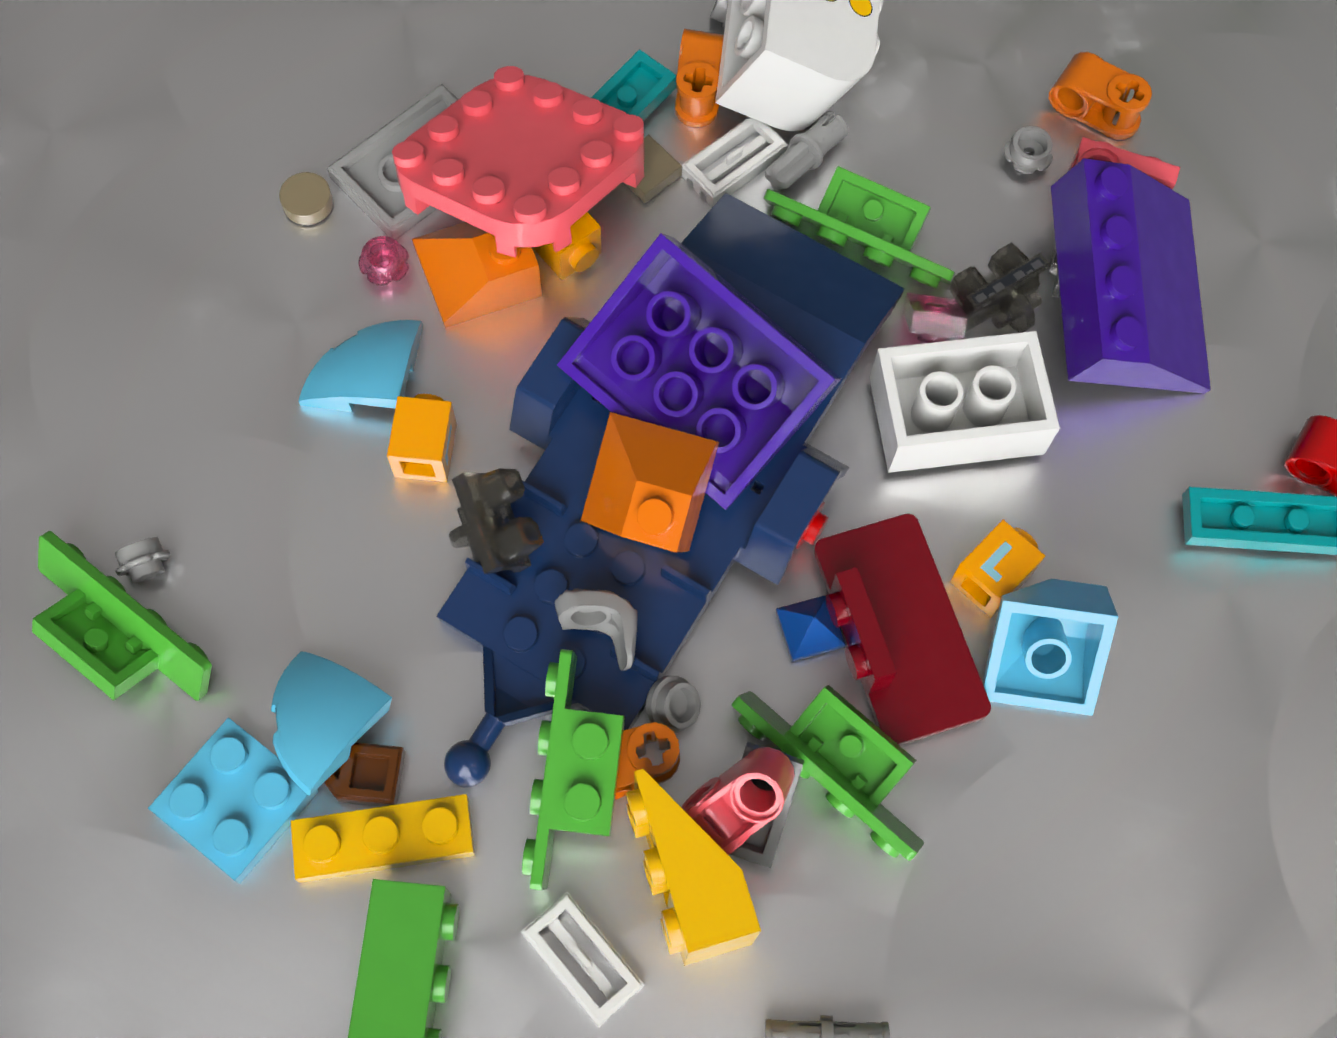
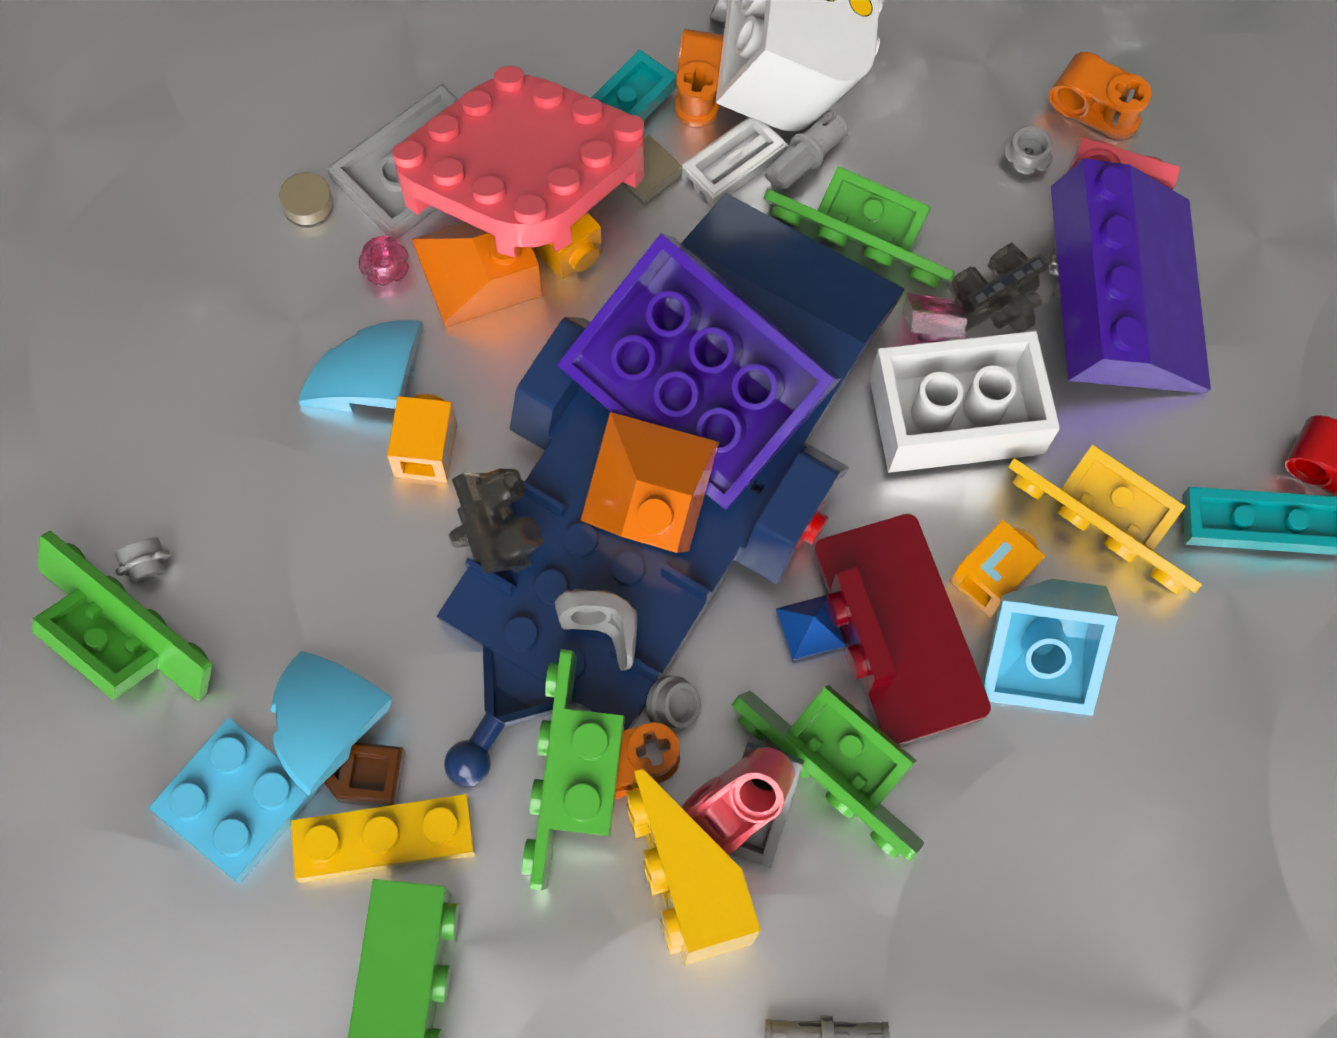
white tile [521,892,645,1027] -> none
none -> yellow bracket [1008,444,1202,595]

